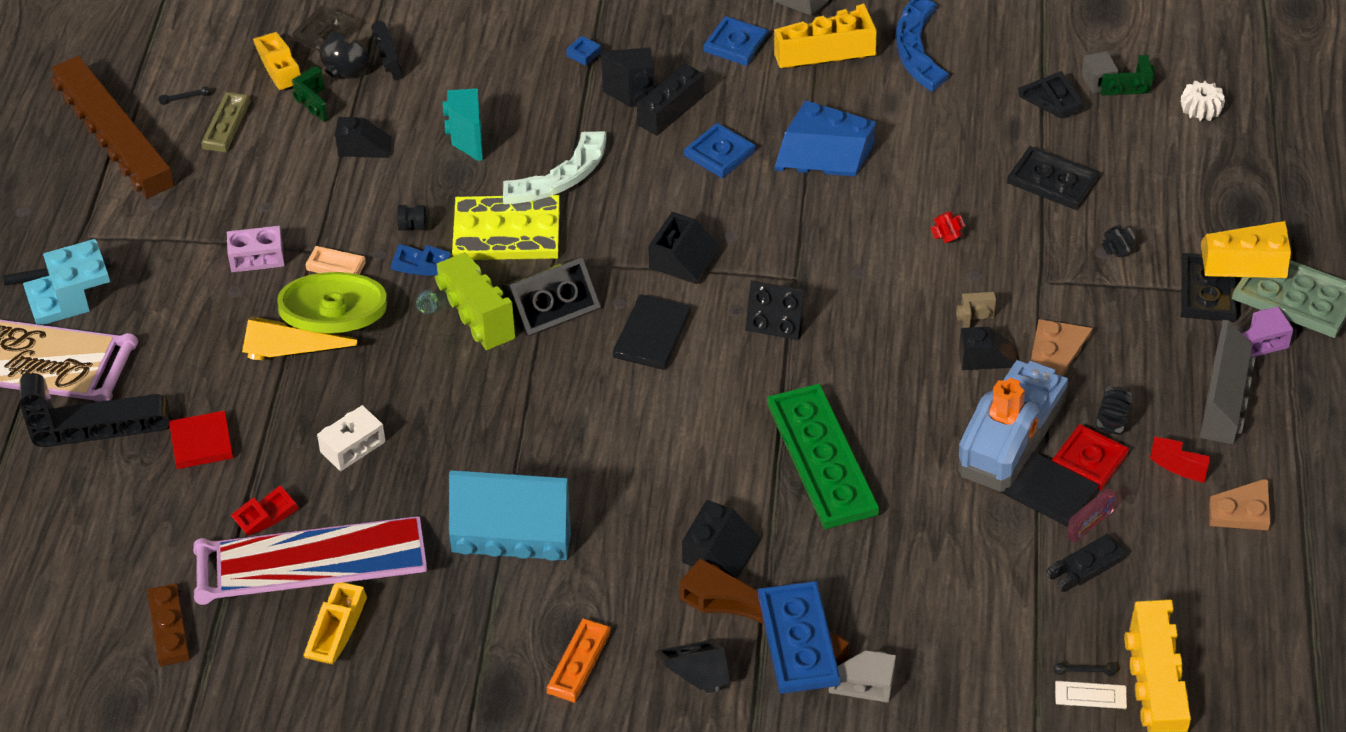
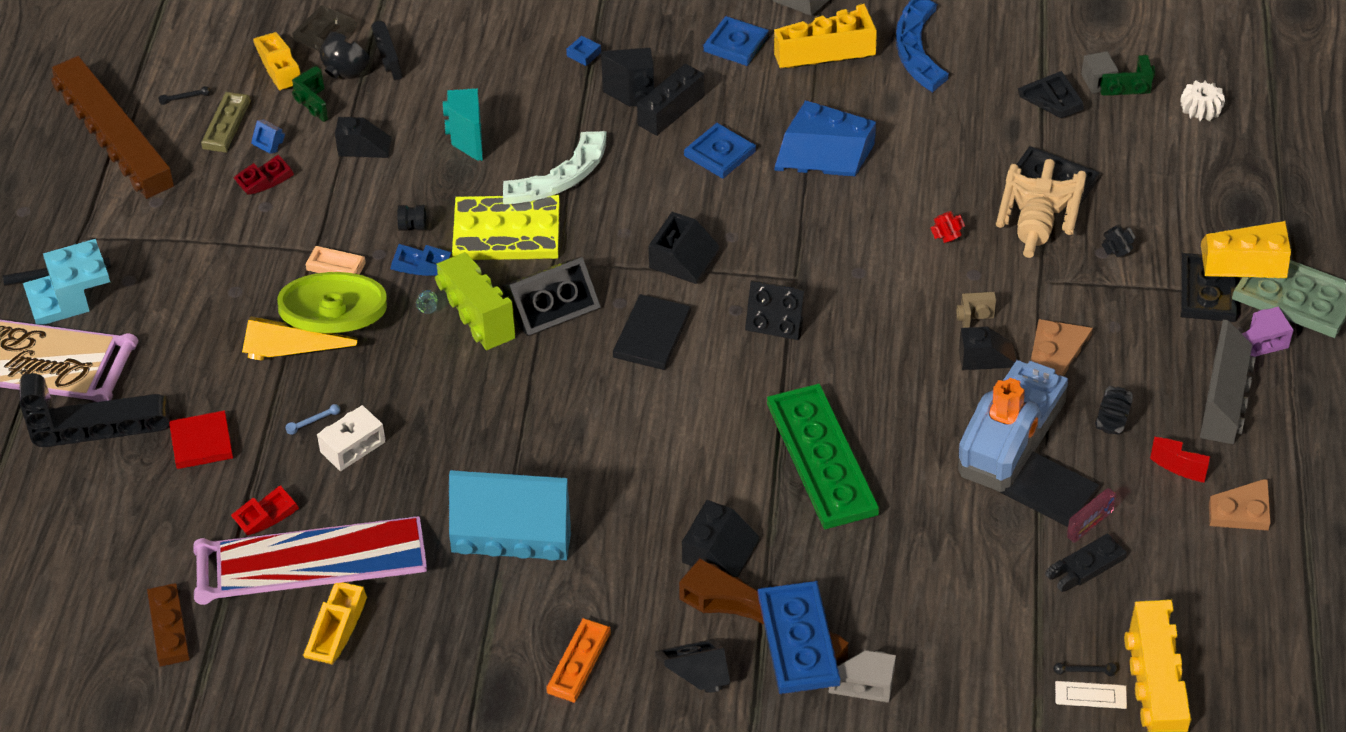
lavender brick [227,226,284,273] -> none
red tile [1052,424,1129,491] -> none
none -> dark red slope [233,154,294,195]
none -> blue tile [251,119,285,154]
none -> medium blue hinge [286,404,341,435]
none -> tan bar [996,159,1086,258]

